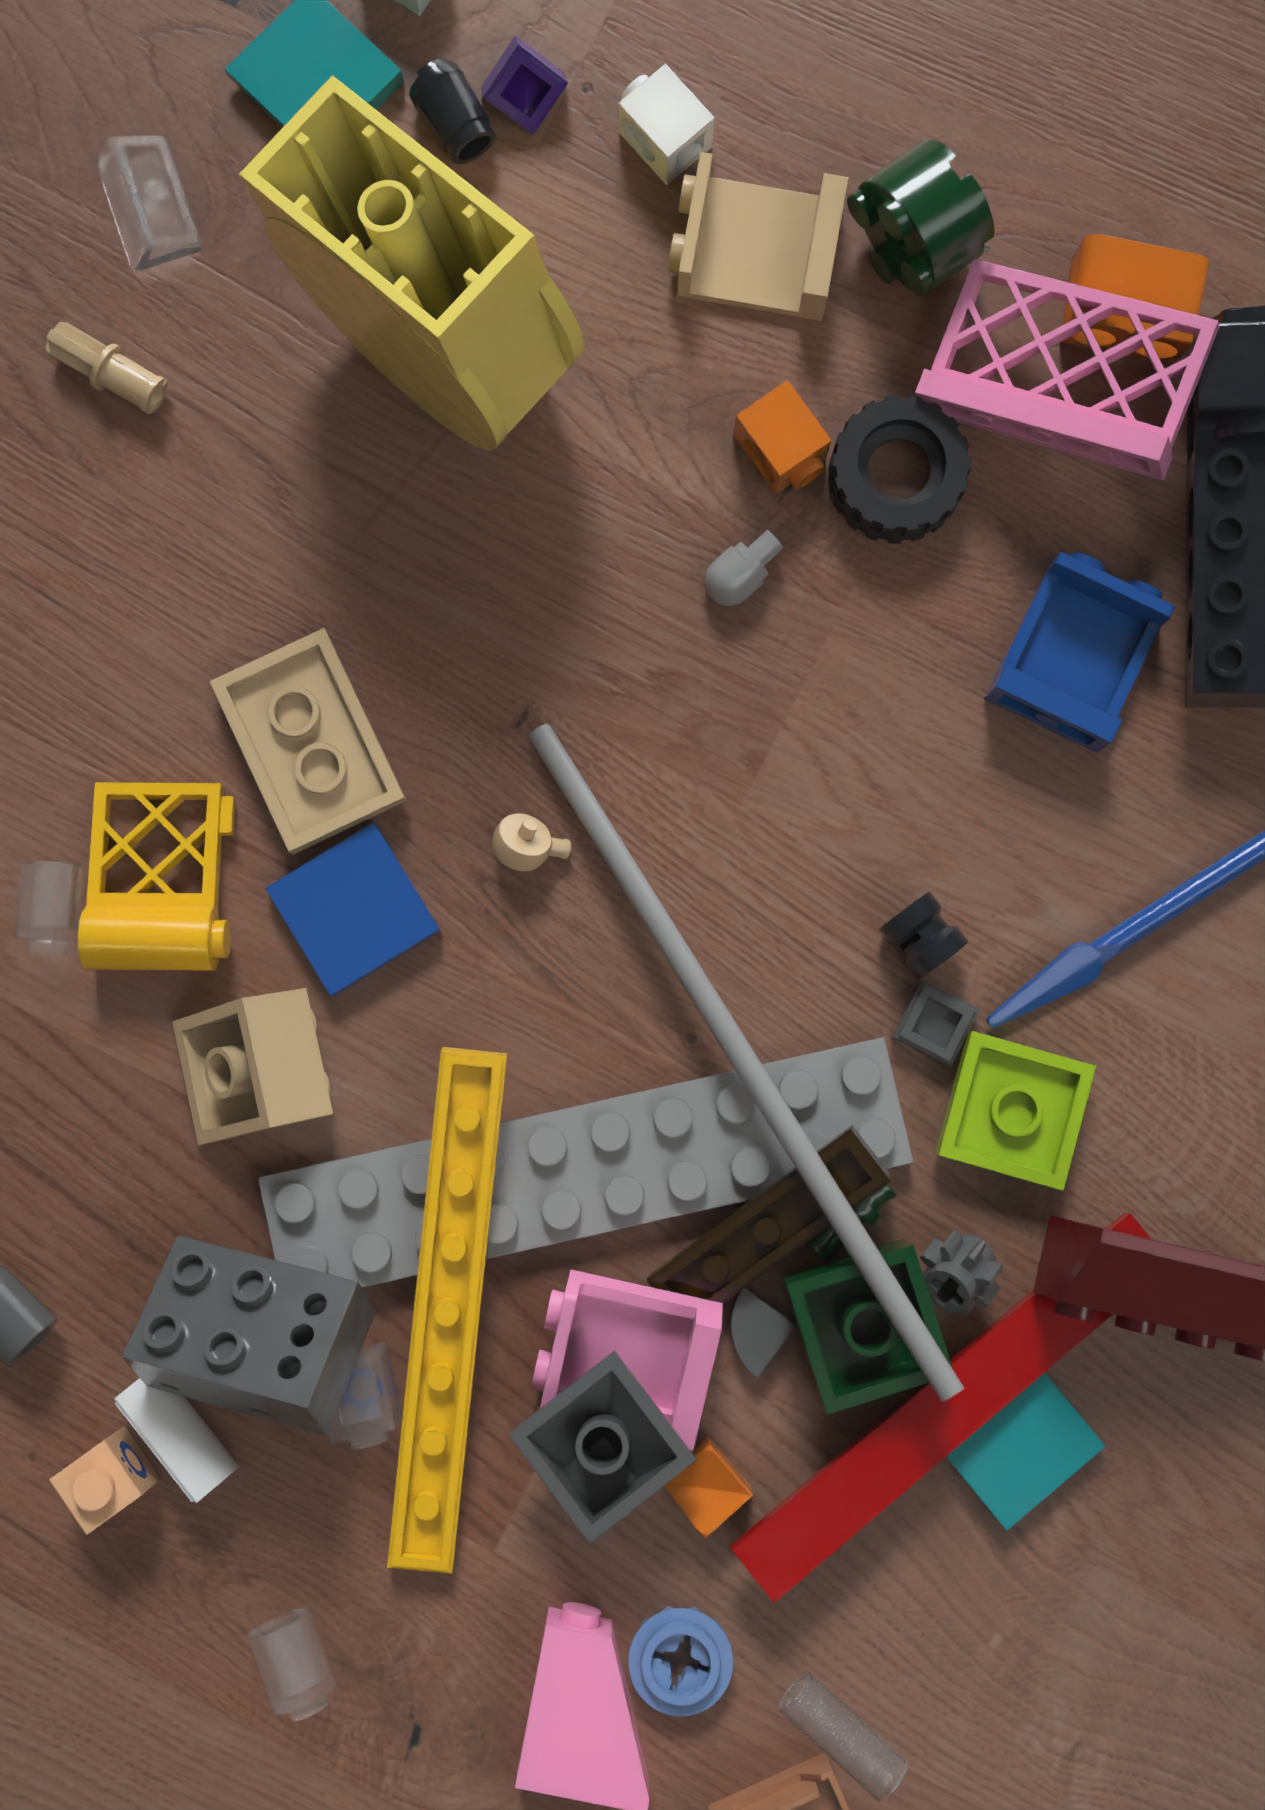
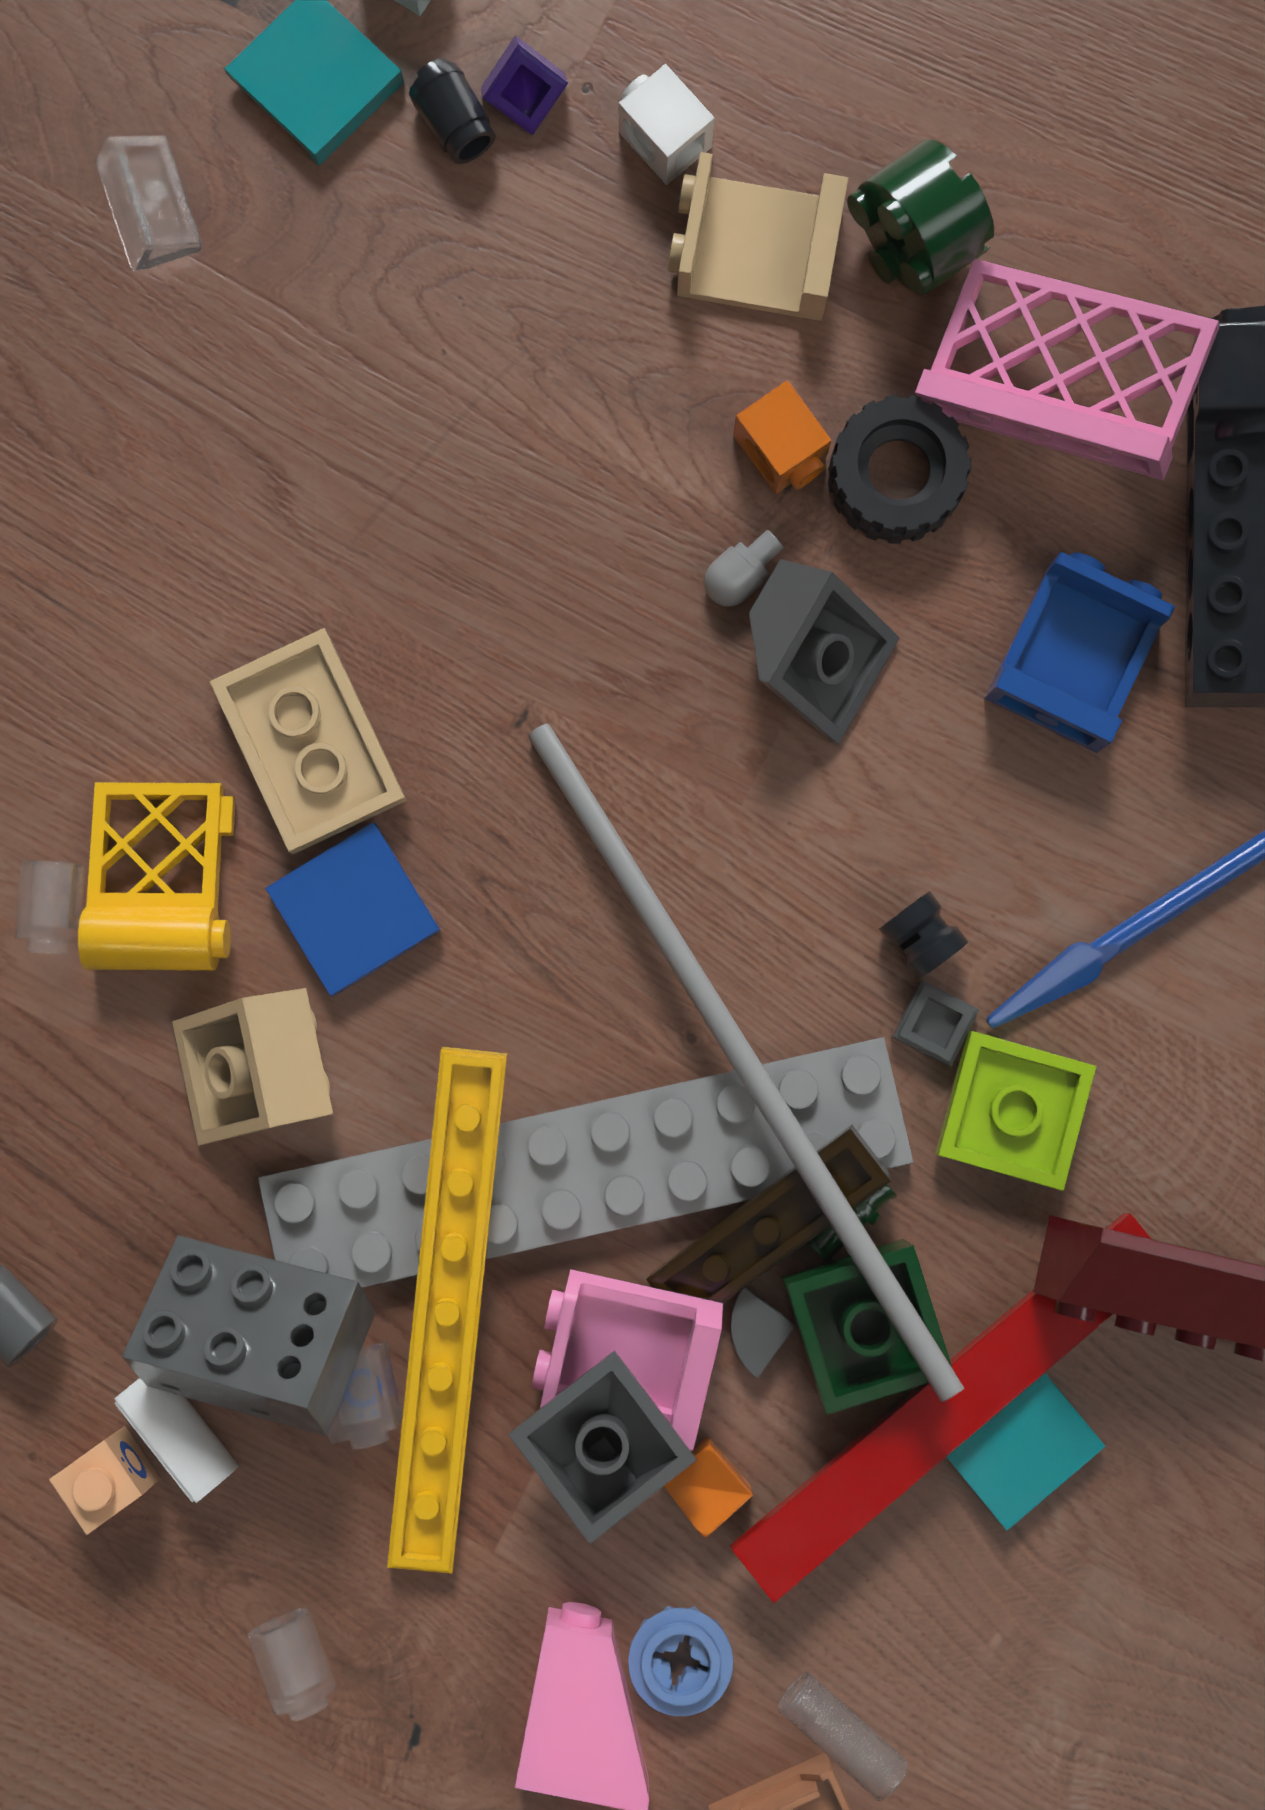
tan axle [46,322,168,415] -> none
light yellow brick [239,75,585,451] -> none
tan piece [492,814,571,872] -> none
dark grey gear [920,1230,1003,1316] -> none
orange piece [1061,234,1210,364] -> none
none -> dark grey slope [749,559,900,744]

